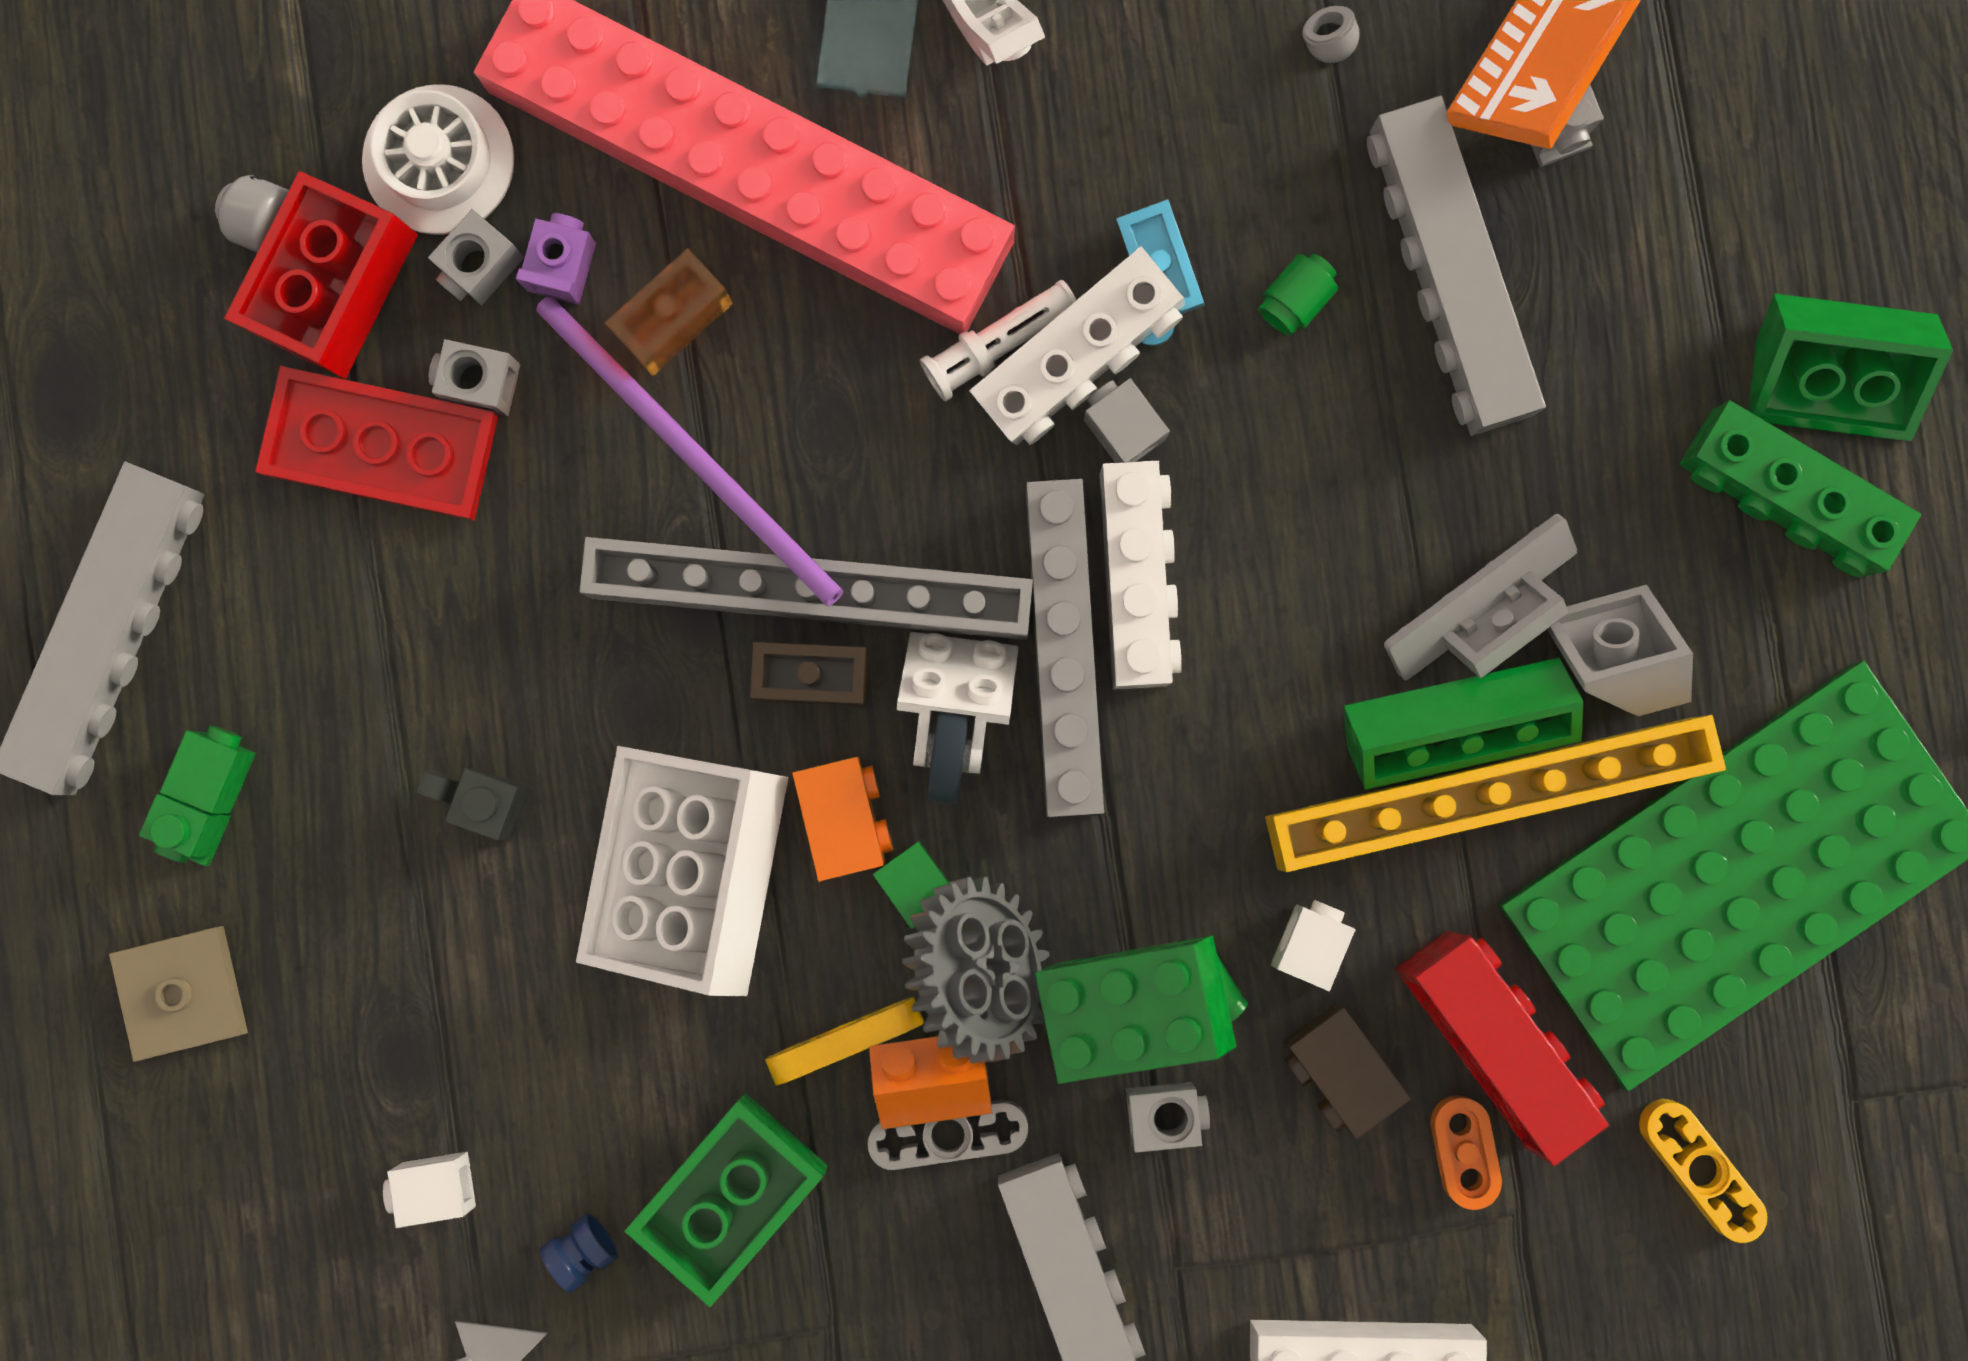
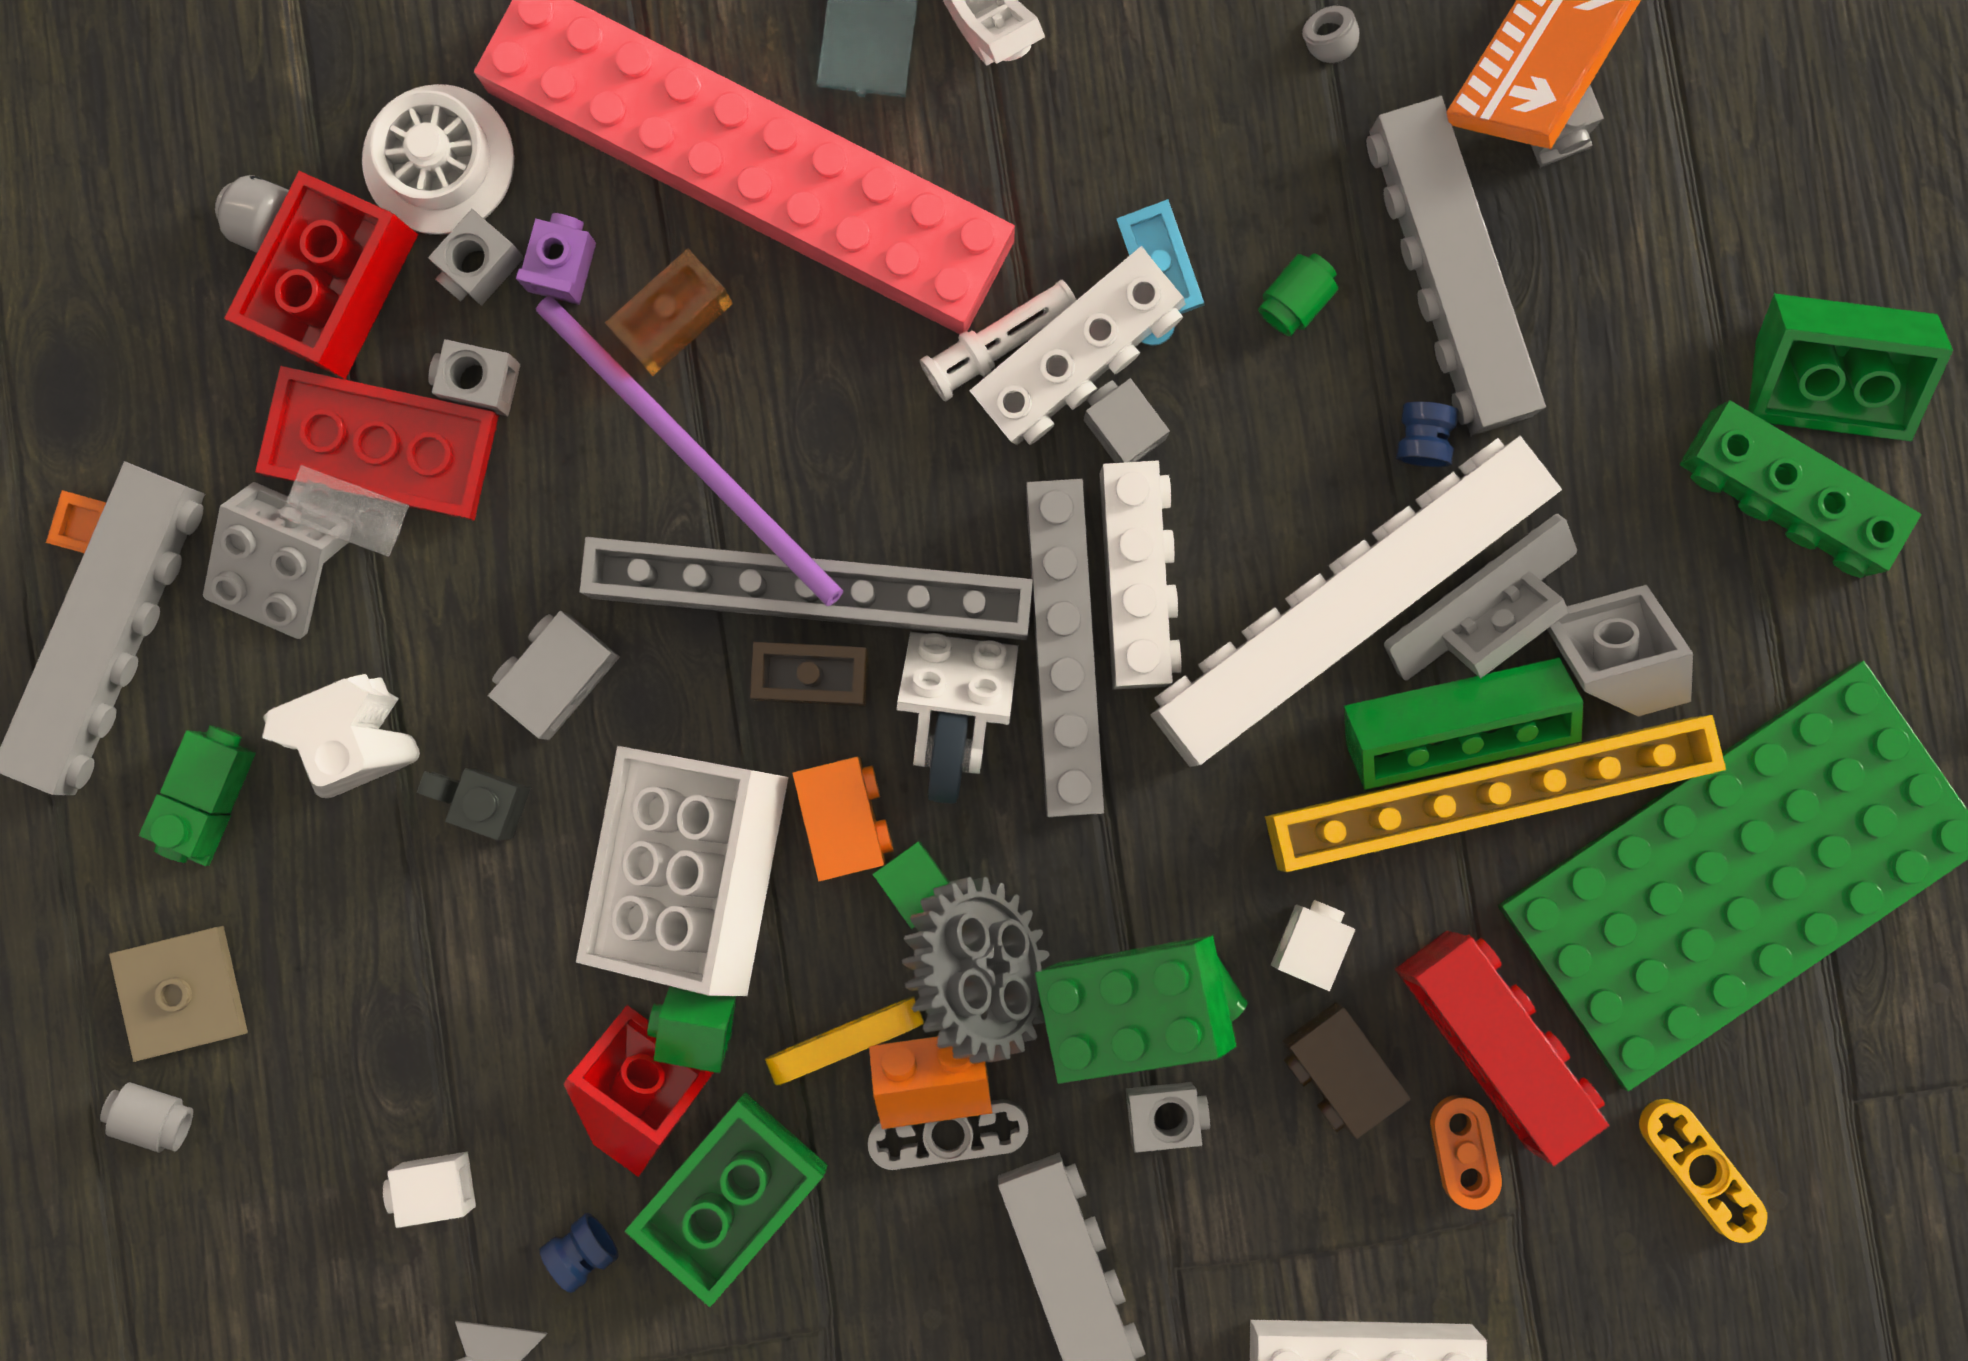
none -> orange tile [46,490,106,553]
none -> light grey brick [100,1082,193,1153]
none -> light grey bracket [203,482,353,639]
none -> white piece [262,674,420,798]
none -> clear hinge [281,465,409,557]
none -> light grey brick [488,610,620,740]
none -> red slope [563,1005,714,1177]
none -> green brick [647,986,736,1073]
none -> white brick [1150,436,1562,767]
none -> dark blue wheel [1396,402,1459,467]

